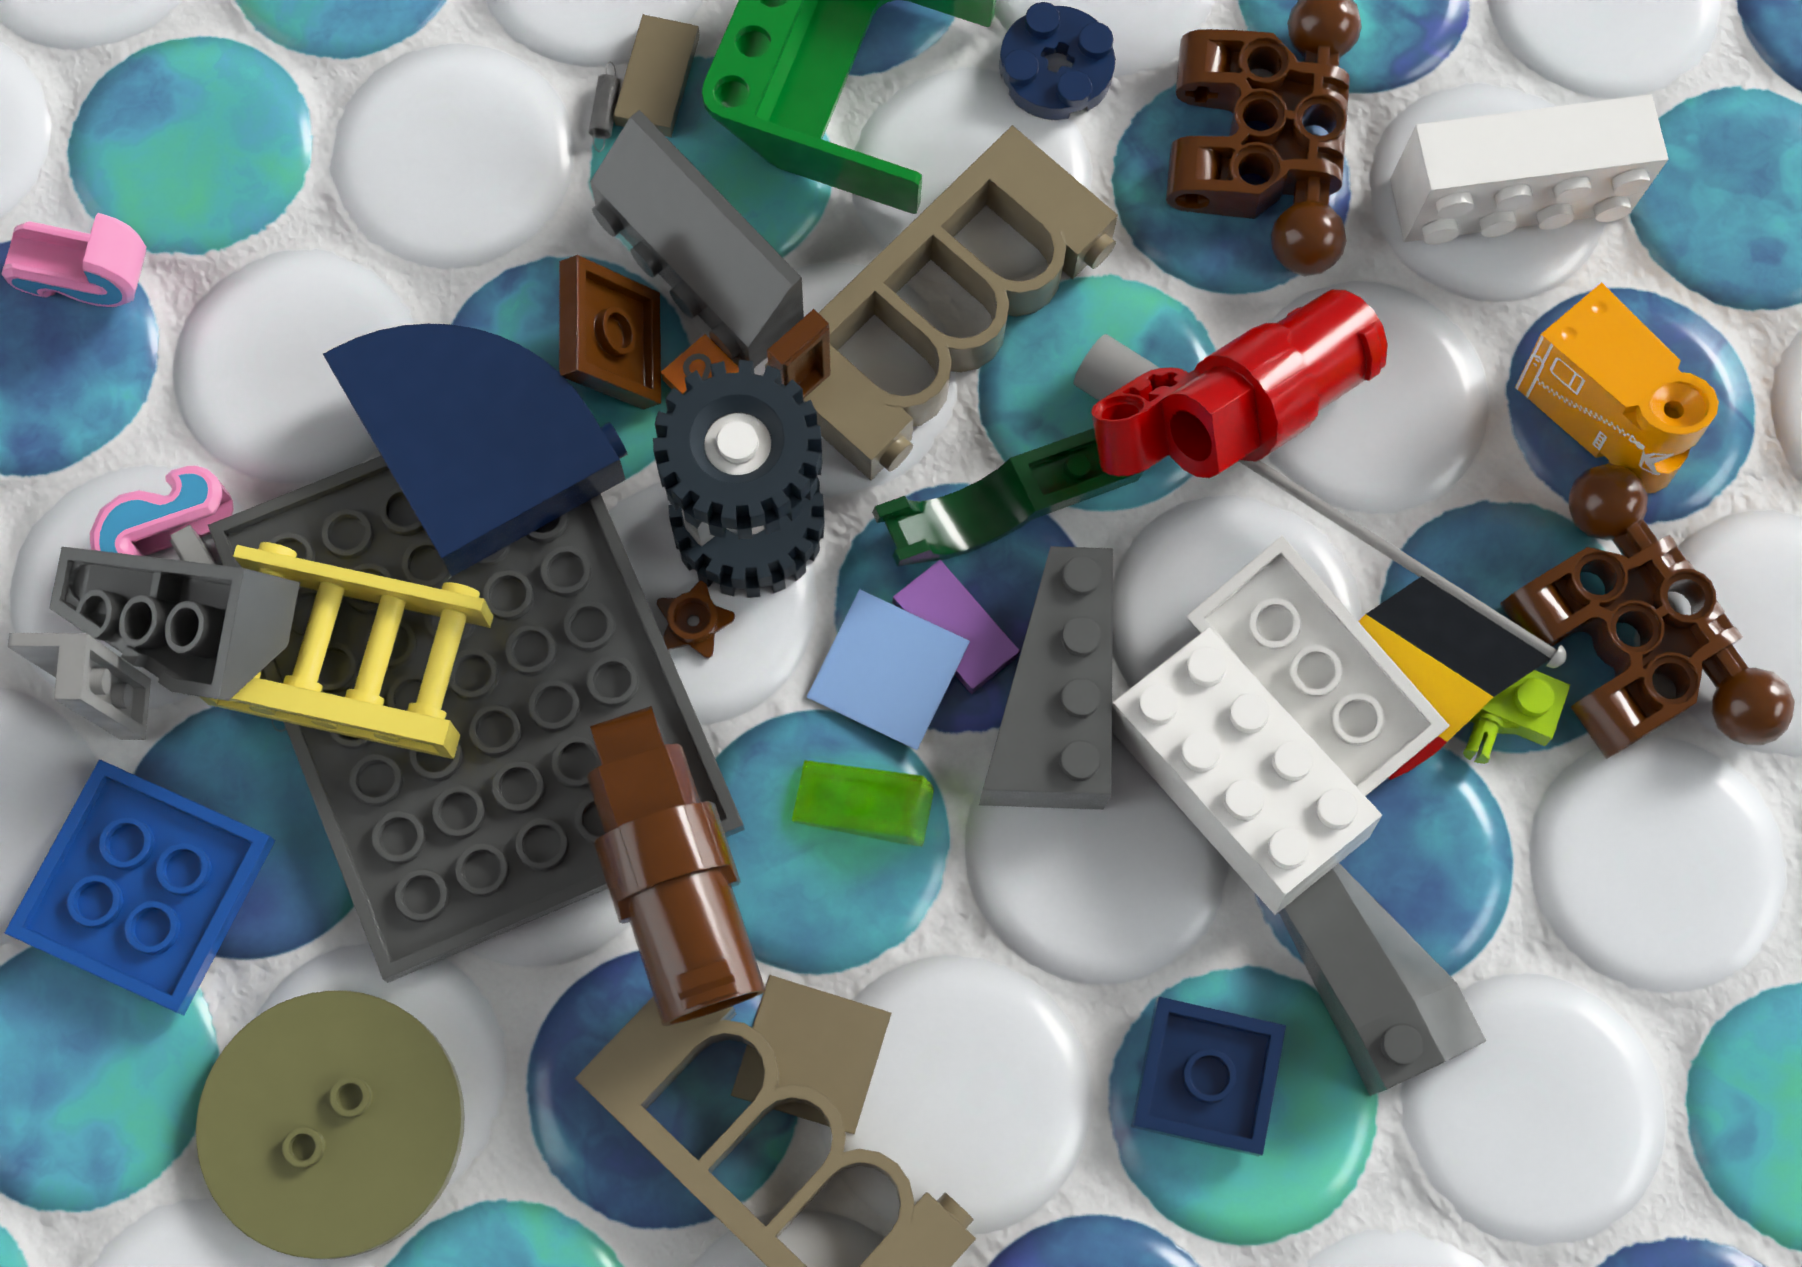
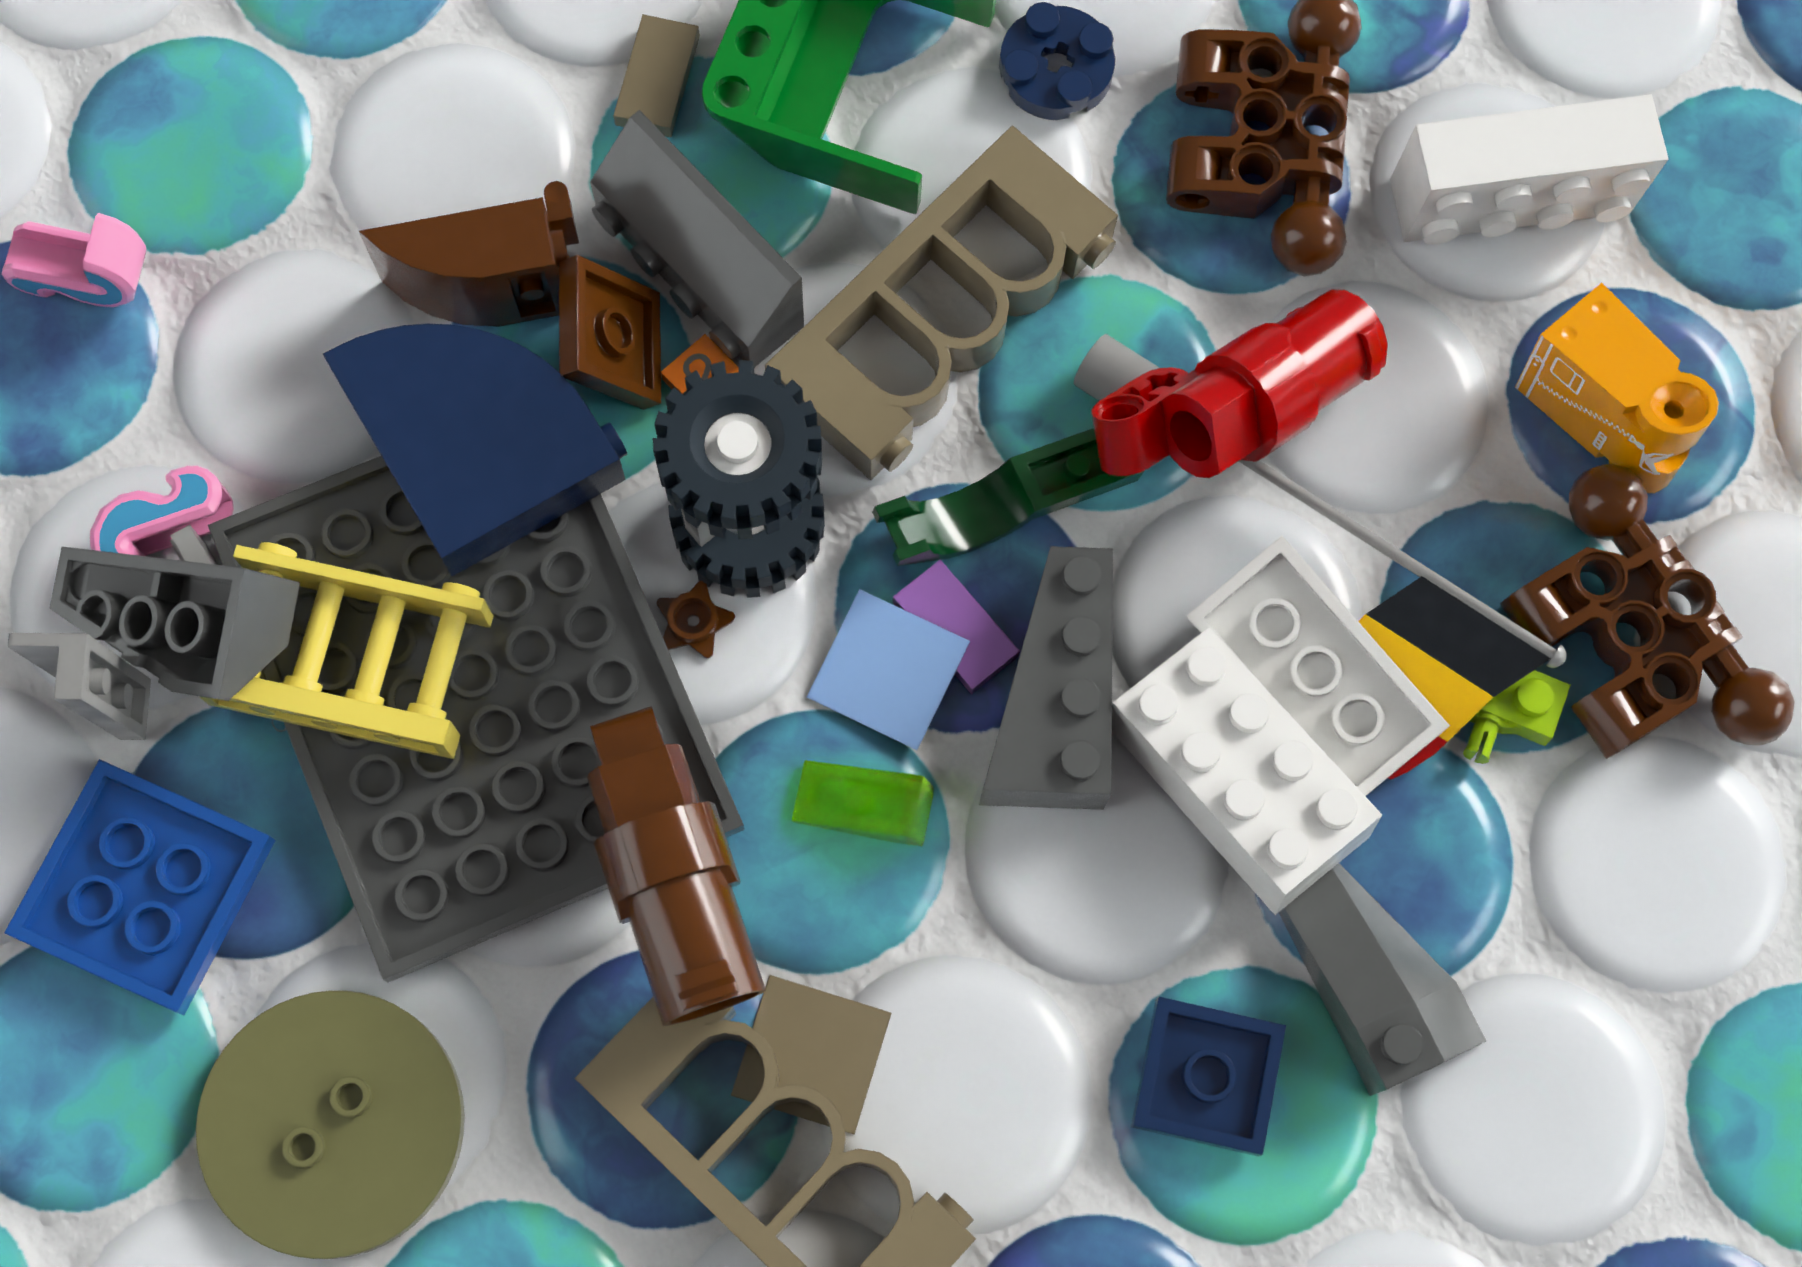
light grey piece [588,61,621,152] -> none
reddish brown tile [767,309,831,399] -> none
none -> reddish brown piece [359,181,579,327]

